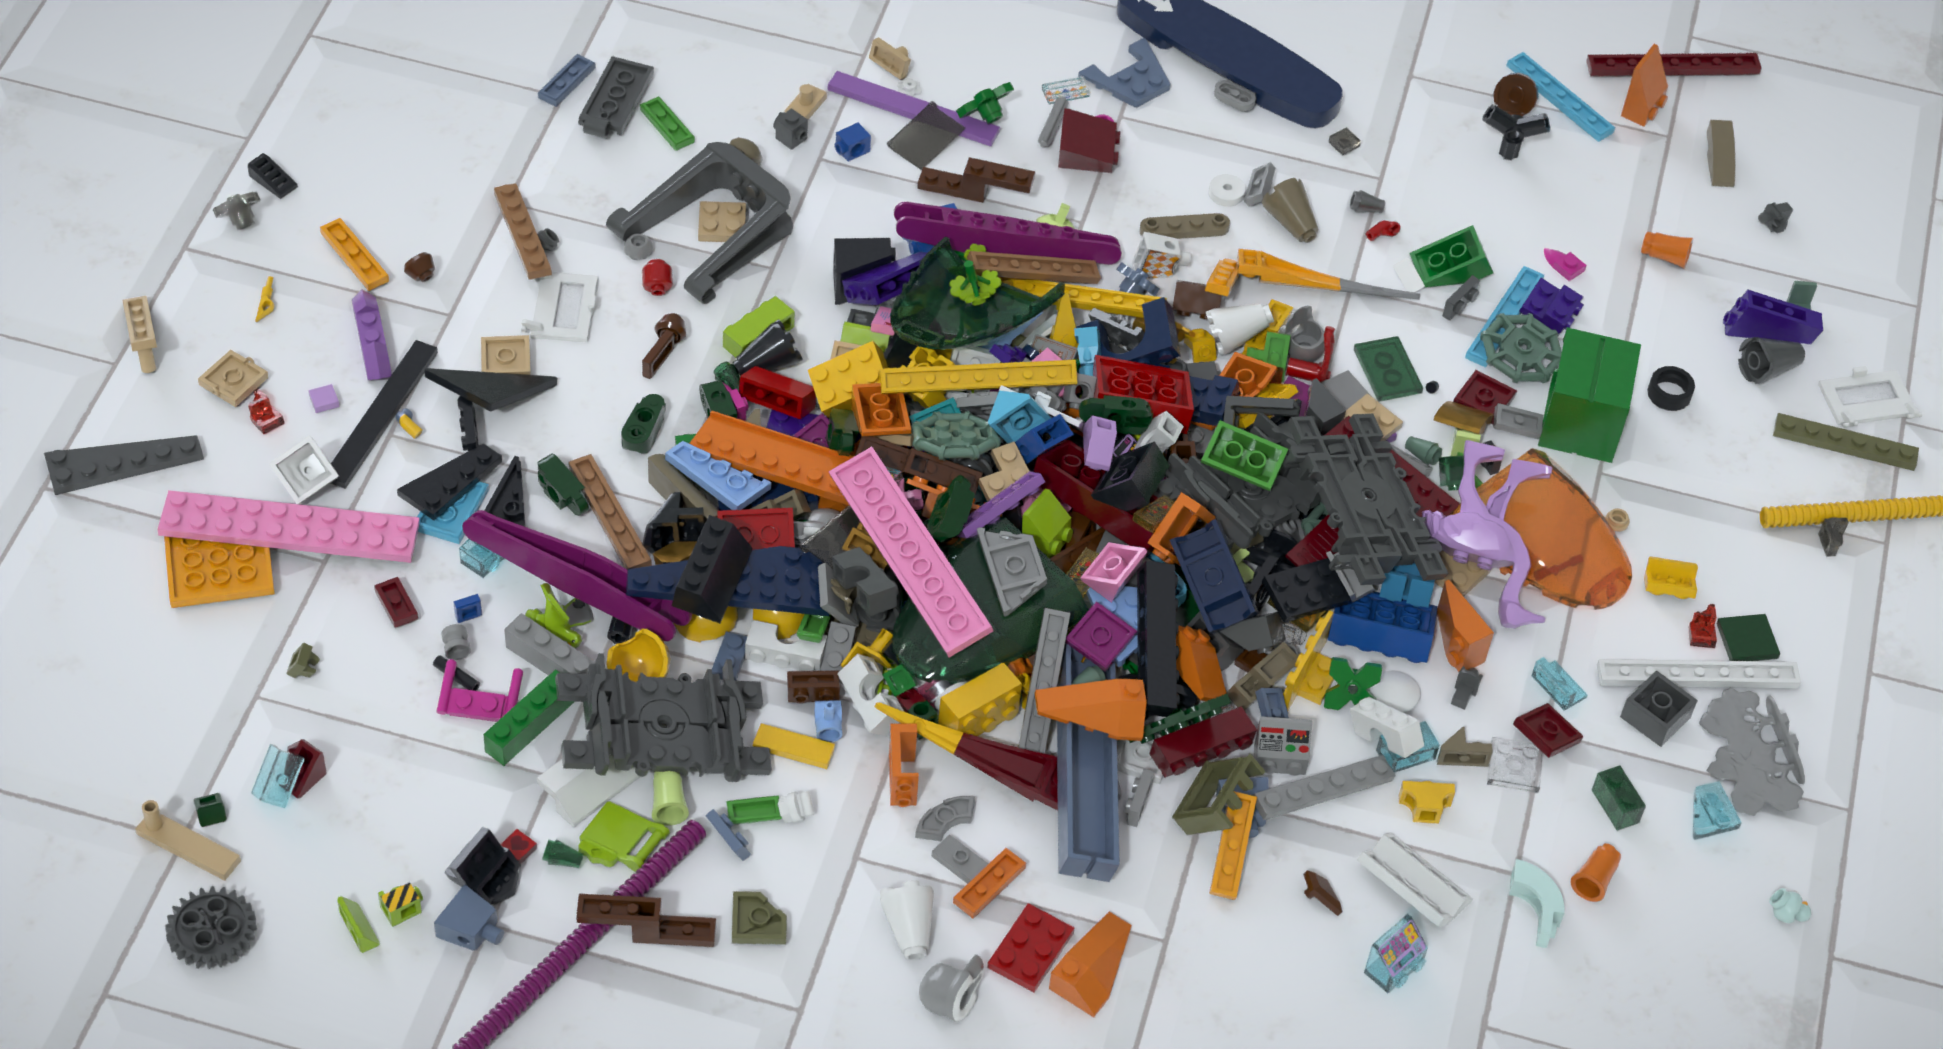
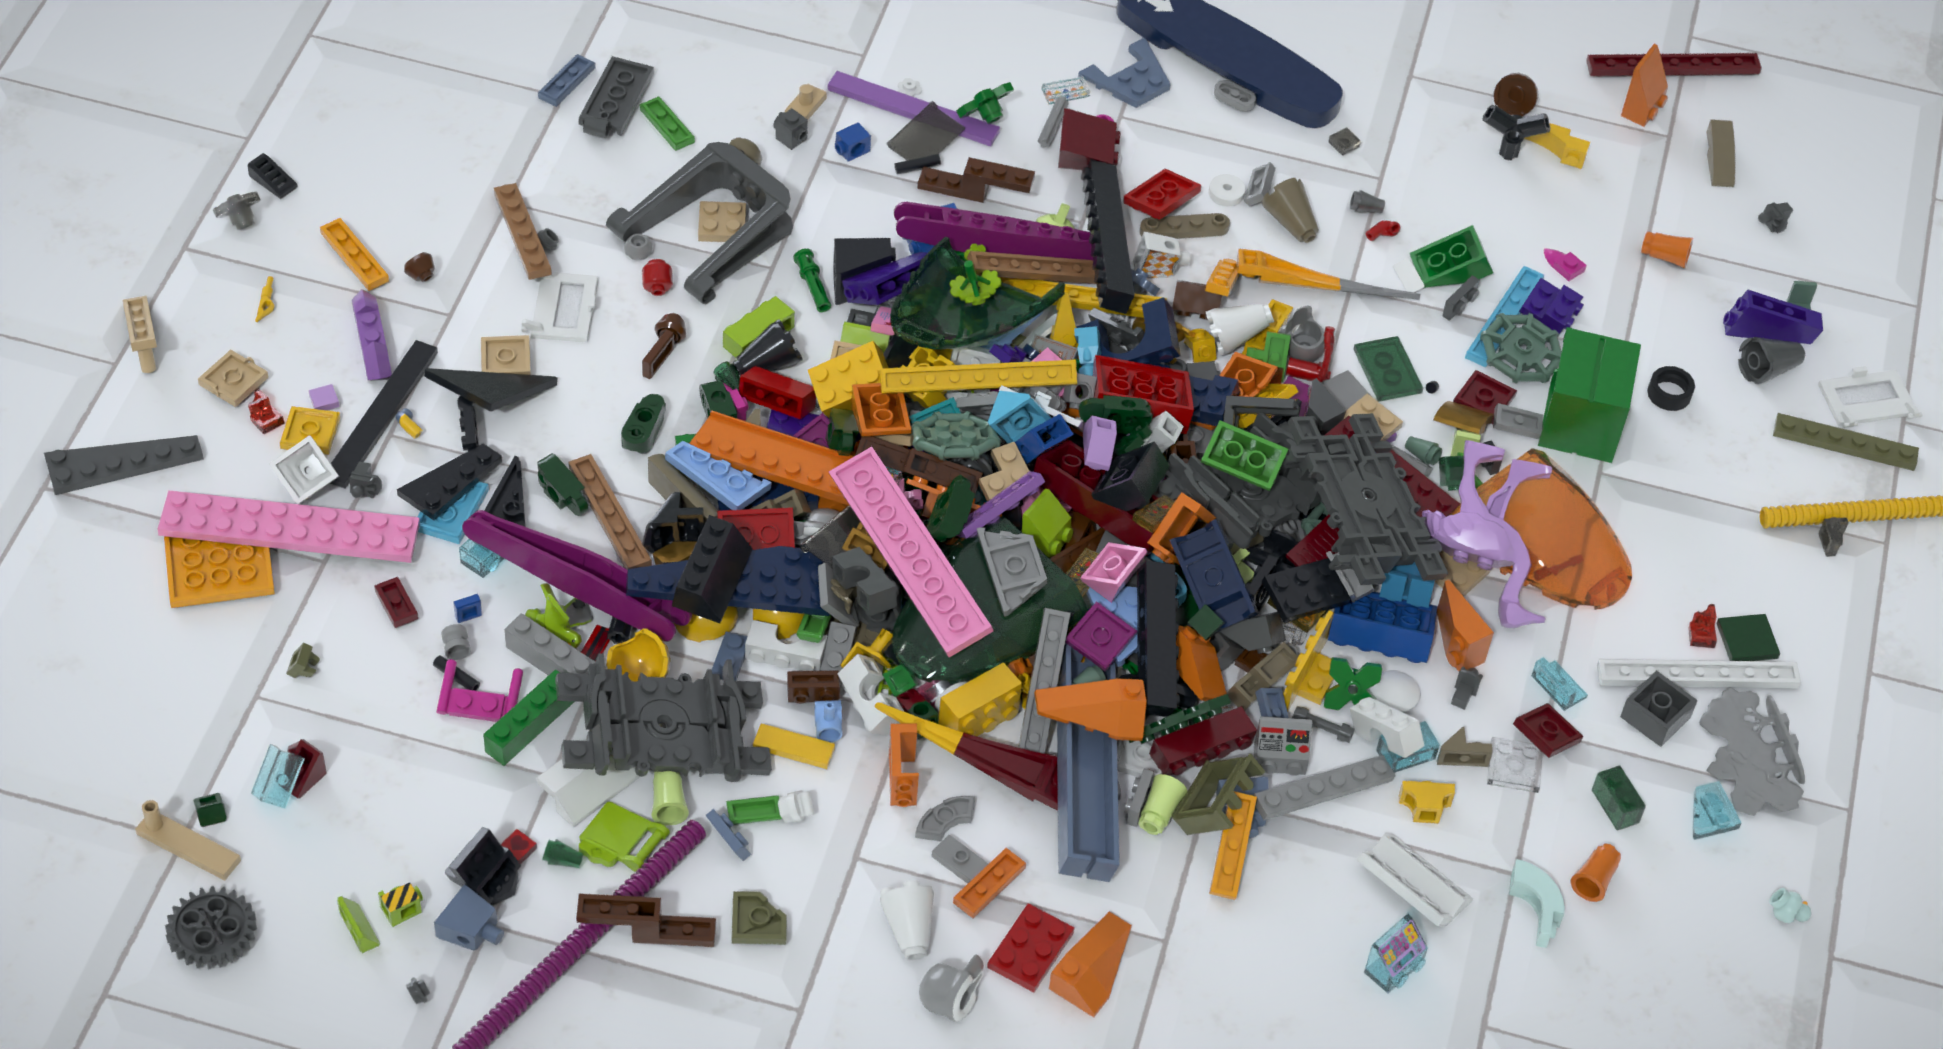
tan tile [868,37,911,80] -> none
reddish brown piece [1303,870,1342,916] -> none
medium azure tile [1506,52,1616,142] -> none
tan plate [1605,508,1630,532] -> none
yellow bracket [1644,556,1698,599] -> none
none -> yellow tile [280,406,340,455]
none -> dark grey piece [350,461,382,498]
none -> dark grey plate [406,977,430,1004]
none -> sticker [581,625,610,661]
none -> green pin [793,248,831,313]
none -> black piece [894,154,941,174]
none -> black brick [1081,159,1135,314]
none -> dark green plate [1112,424,1152,457]
none -> red plate [1123,168,1201,220]
none -> yellowish green plant [1138,774,1187,835]
none -> dark green tile [1188,604,1225,641]
none -> dark grey bar [1292,706,1355,743]
none -> yellow slope [1524,123,1590,169]

